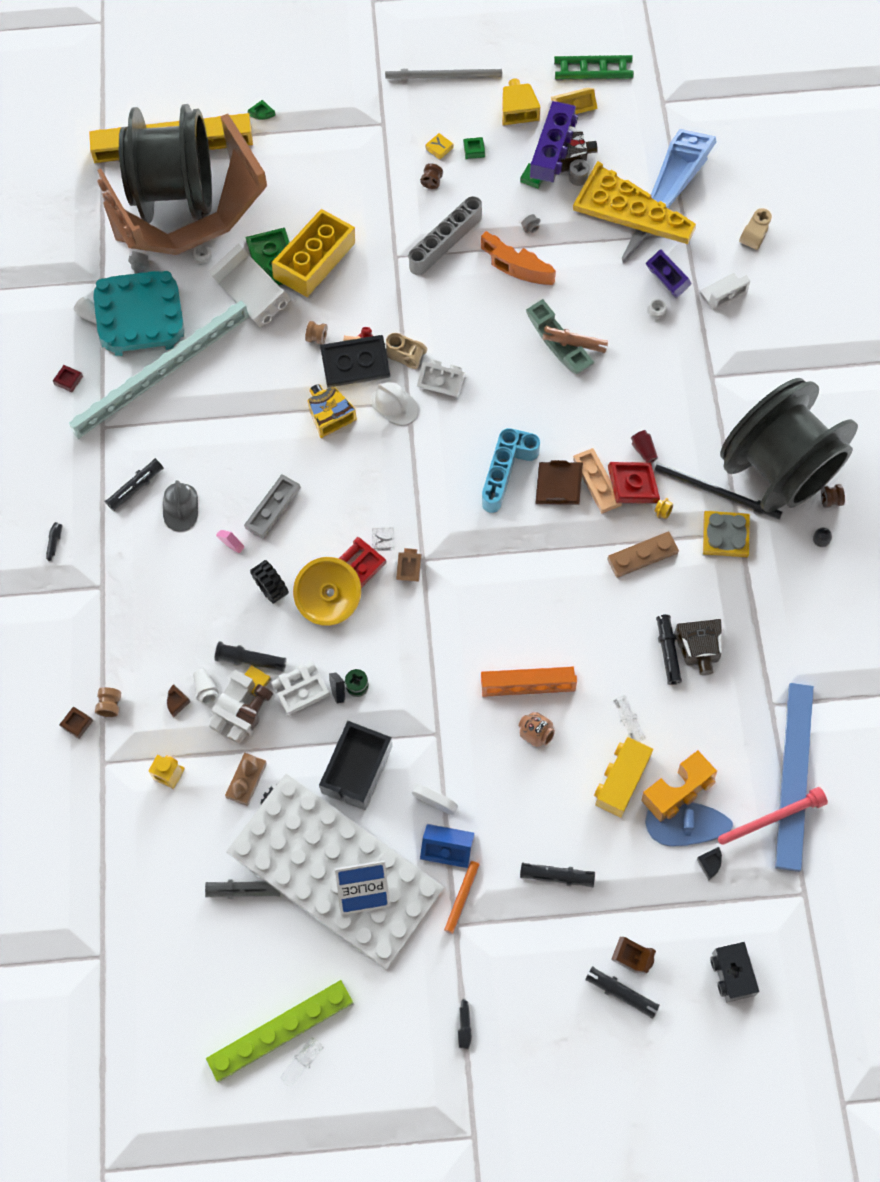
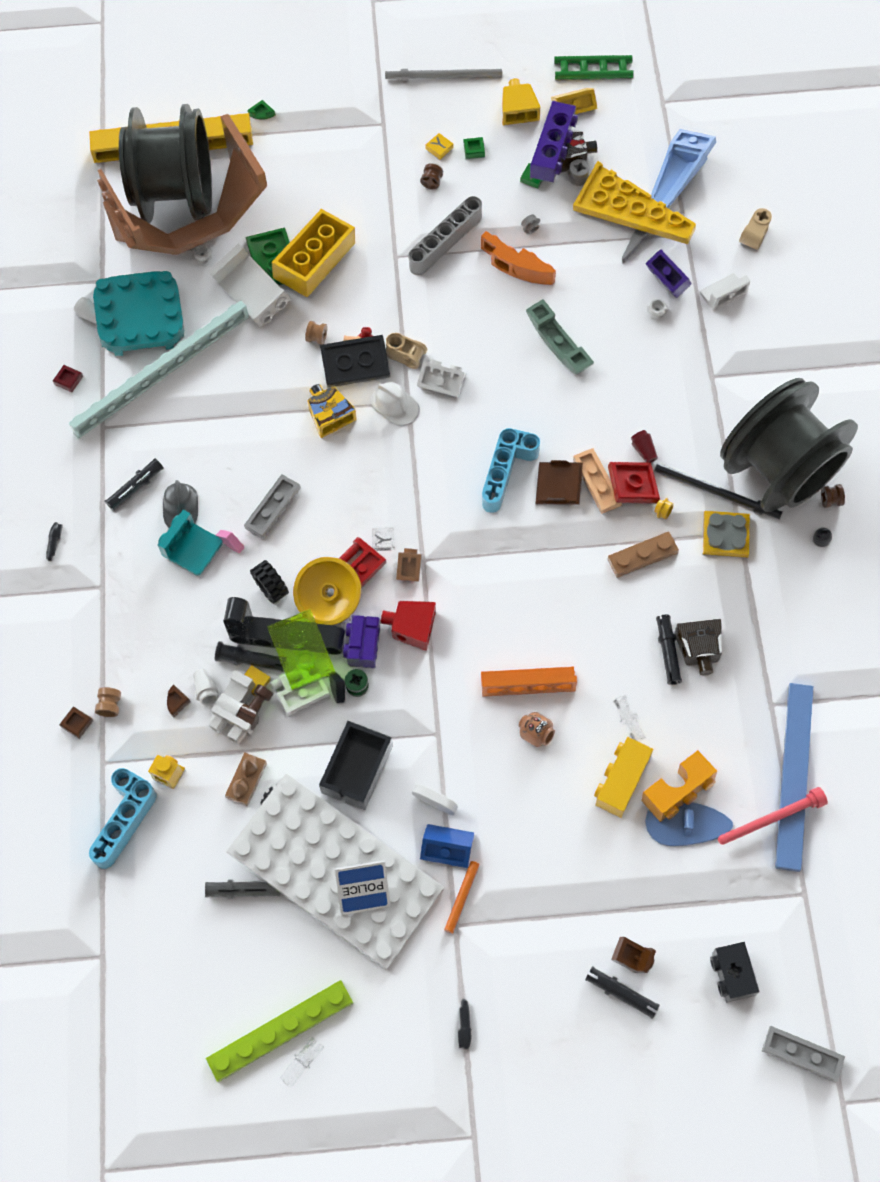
light grey plate [128,251,149,273] -> none
black pin [520,862,595,888] -> none
nougat pin [543,326,608,353] -> none
black tile [697,847,722,881] -> none
none -> medium azure beam [89,768,157,869]
none -> teal bracket [157,510,223,576]
none -> black beam [223,597,345,655]
none -> clear neon green tile [267,609,336,691]
none -> dark purple brick [343,615,381,668]
none -> red torso [380,601,436,651]
none -> light grey plate [761,1026,845,1082]

